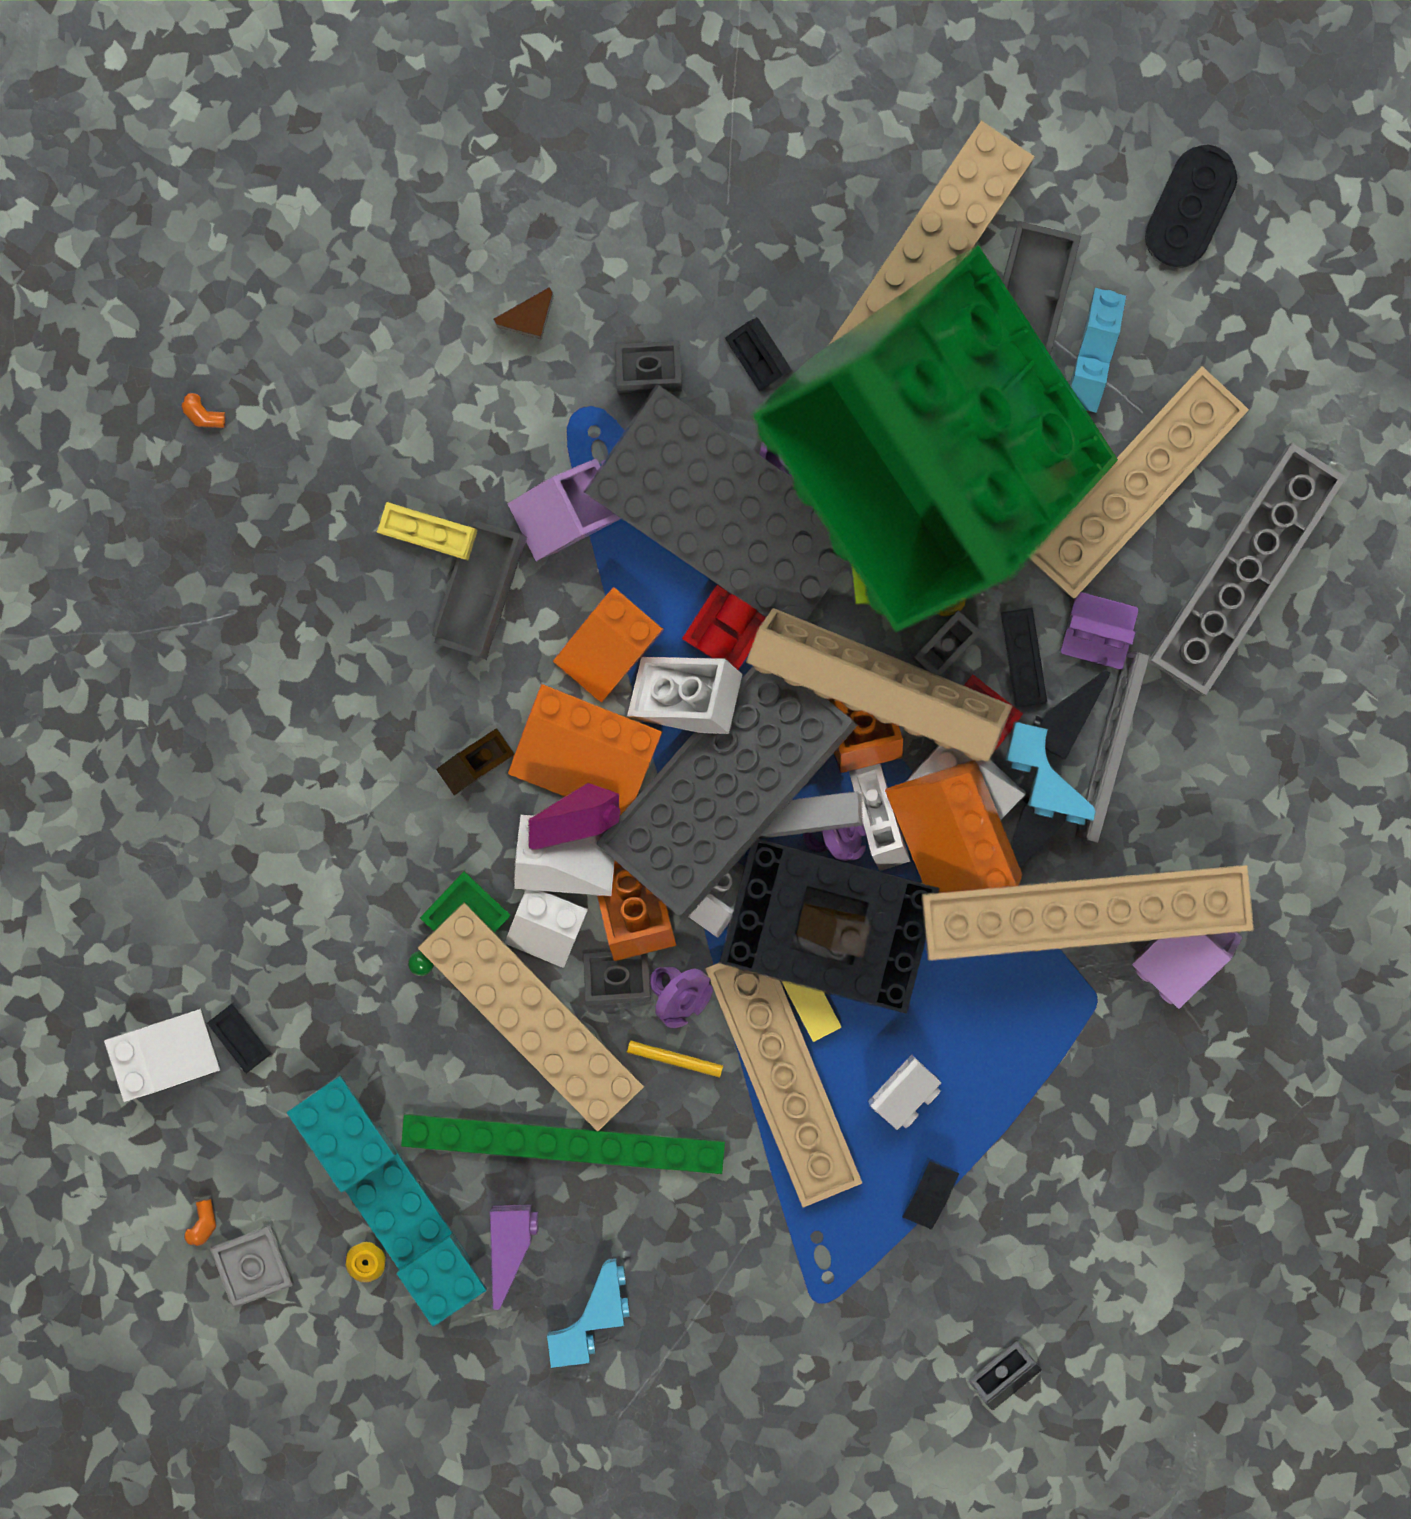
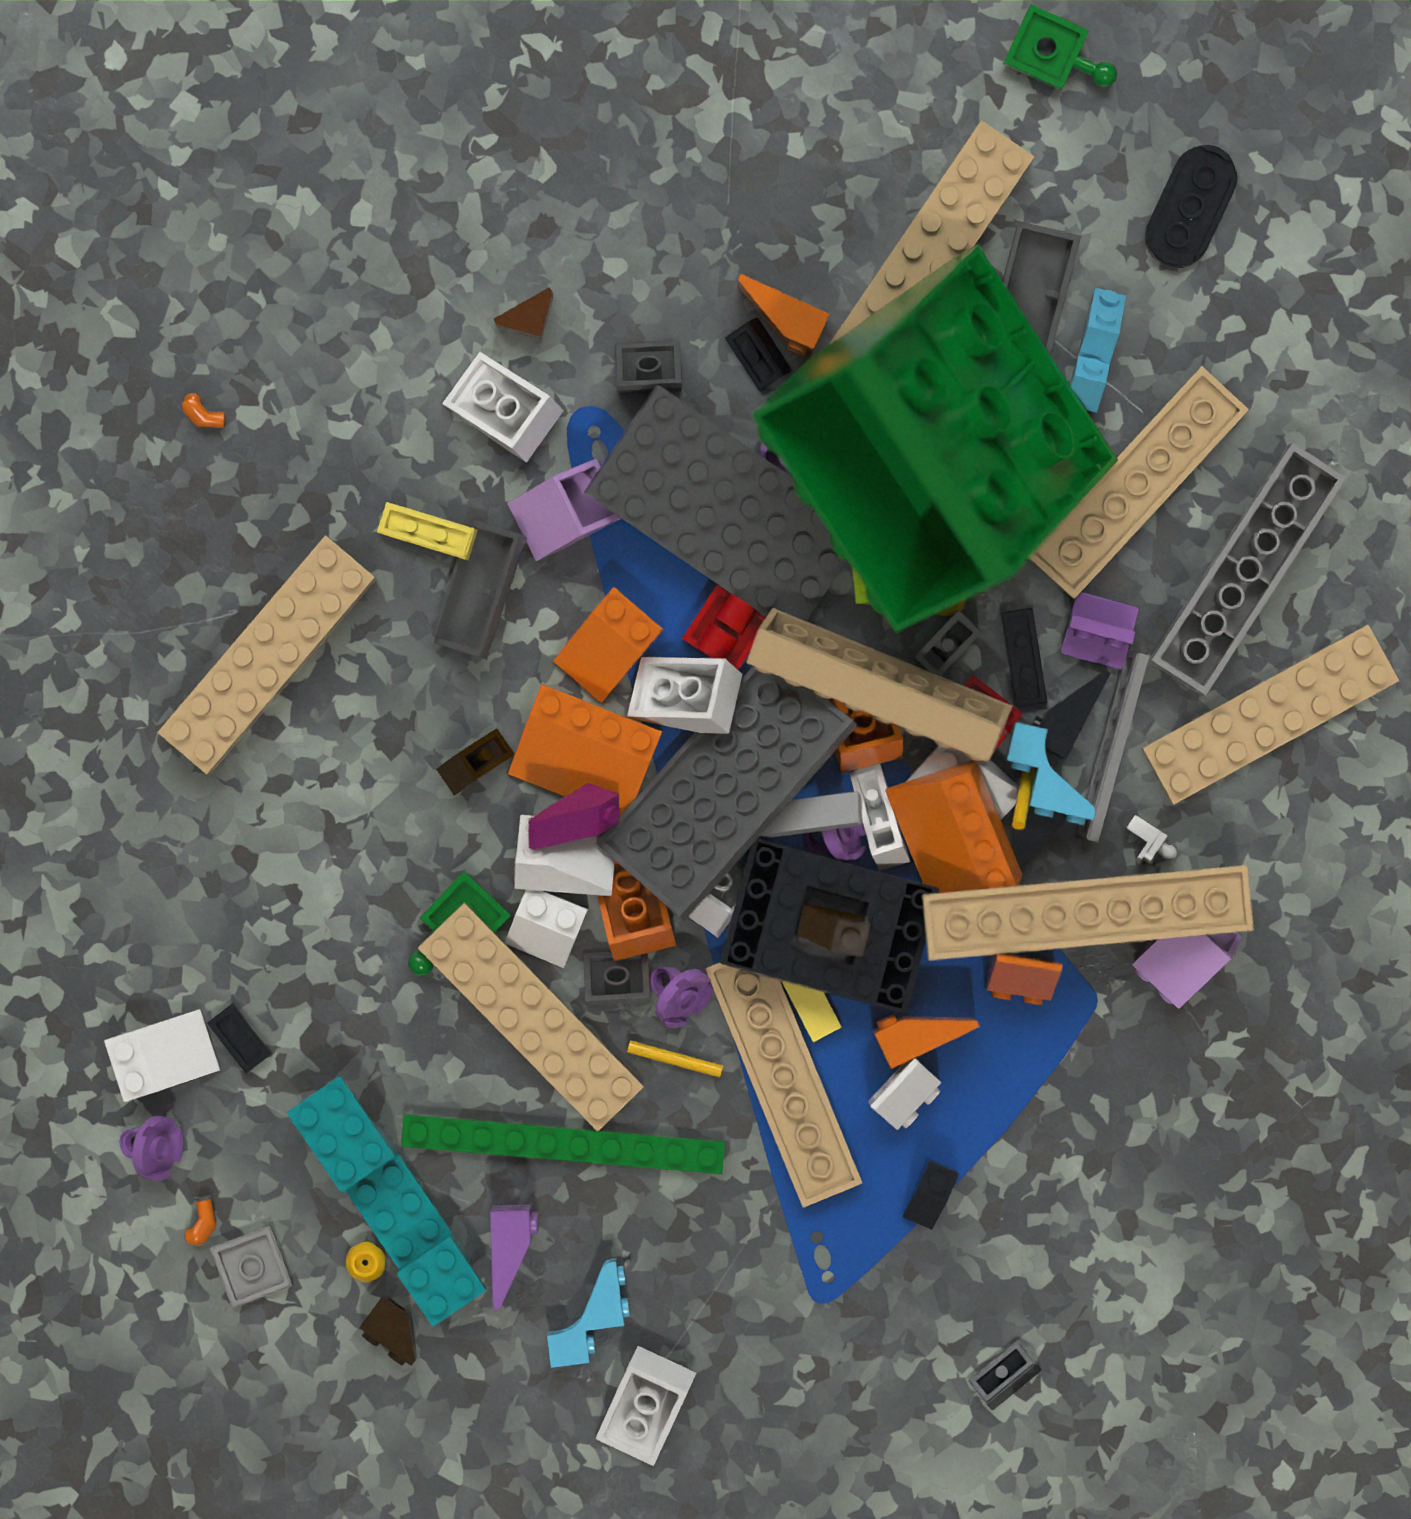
none -> medium lavender tile [119,1116,184,1181]
none -> tan brick [157,535,377,775]
none -> dark brown slope [359,1293,417,1366]
none -> white slope [442,352,564,463]
none -> white slope [595,1346,696,1466]
none -> orange slope [737,274,830,357]
none -> orange slope [872,1014,980,1069]
none -> orange slope [985,953,1062,1005]
none -> green plate [1003,4,1117,91]
none -> yellow bar [1012,766,1036,830]
none -> white piece [1127,815,1177,866]
none -> tan plate [1142,624,1399,805]

